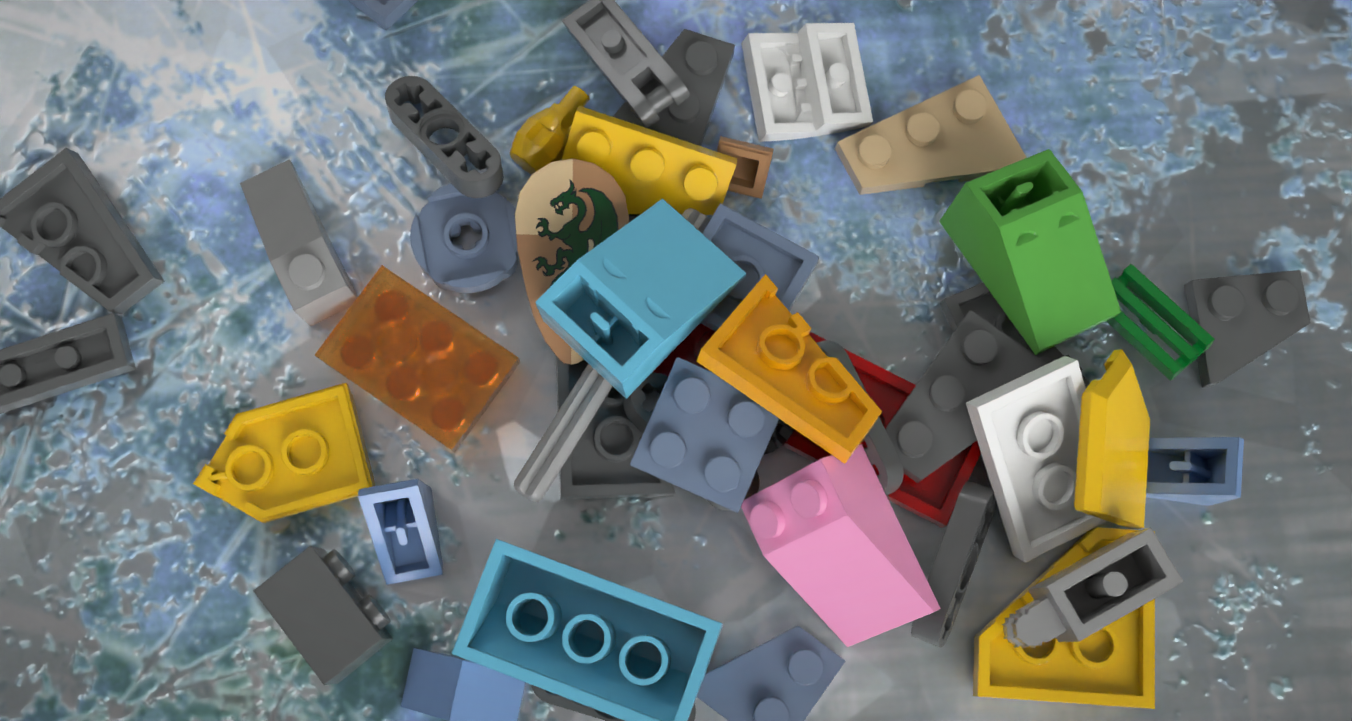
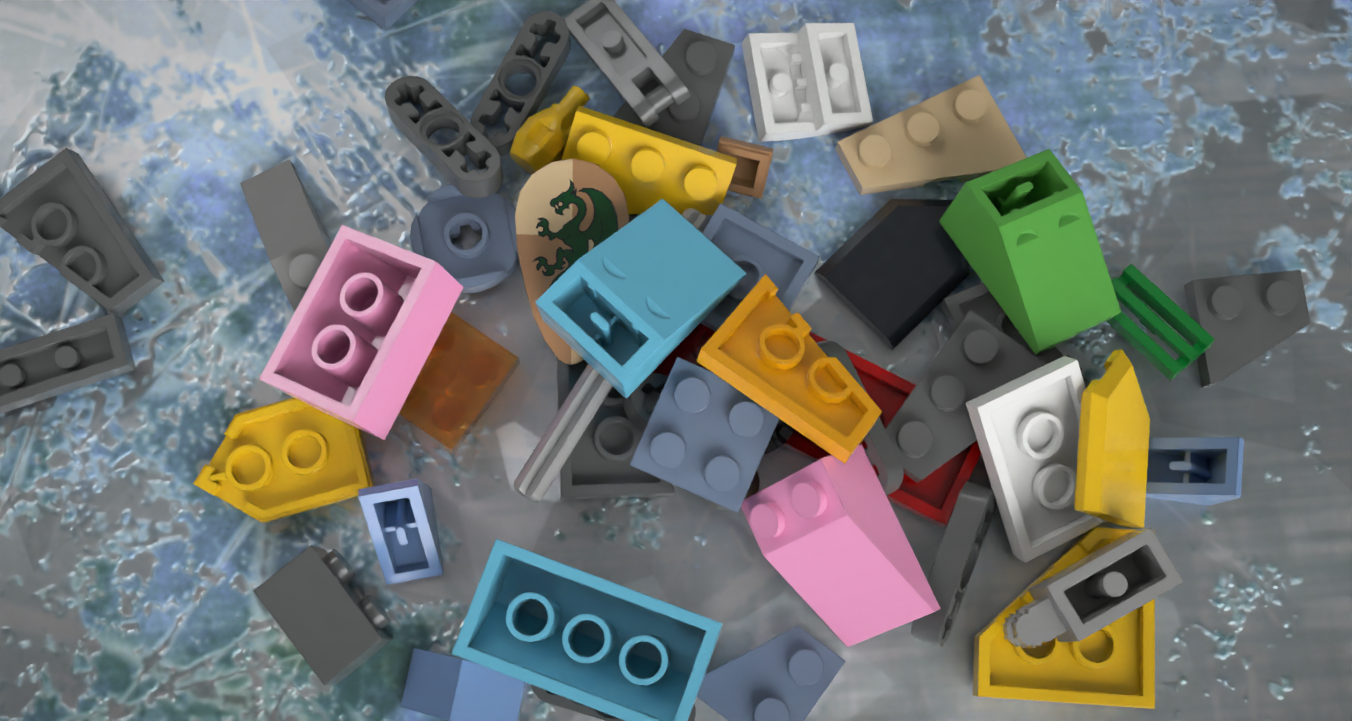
none -> bright pink slope [259,225,464,440]
none -> dark grey beam [470,11,571,156]
none -> black tile [814,199,970,350]

